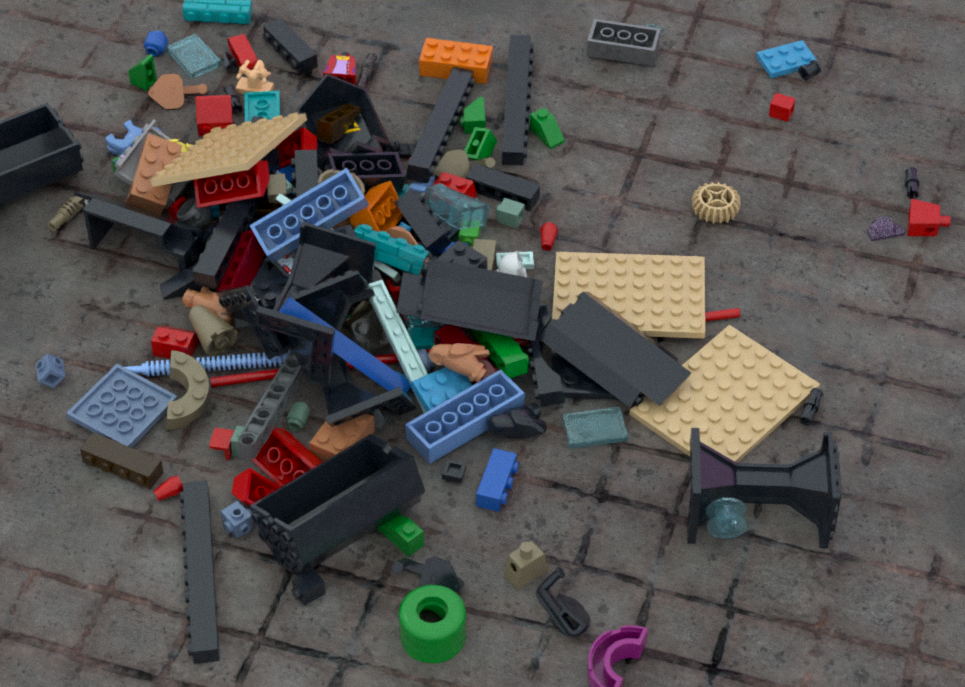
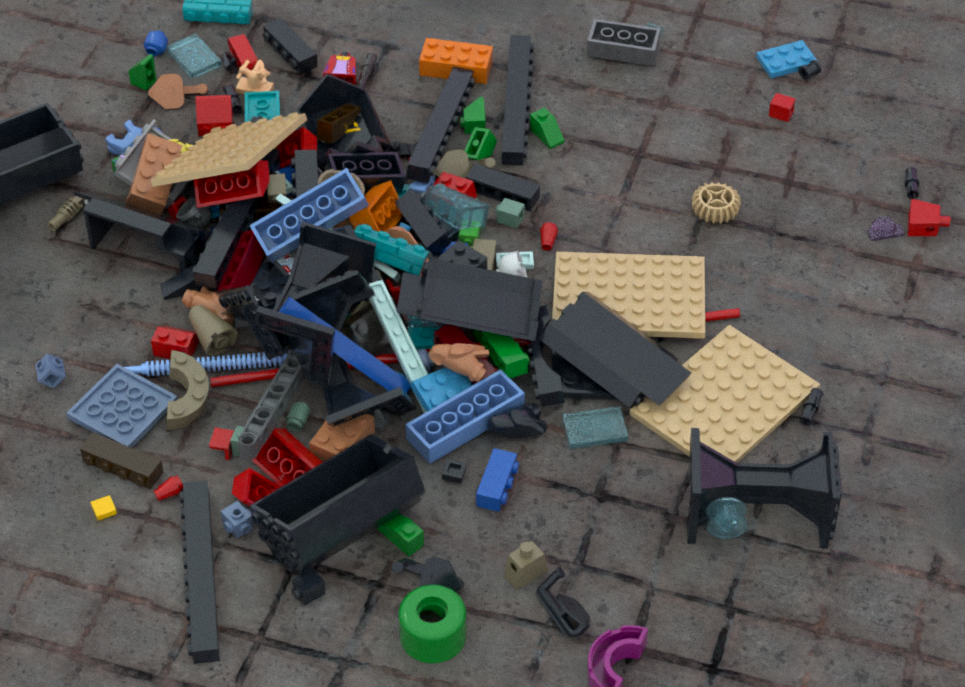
none -> yellow tile [91,495,117,521]

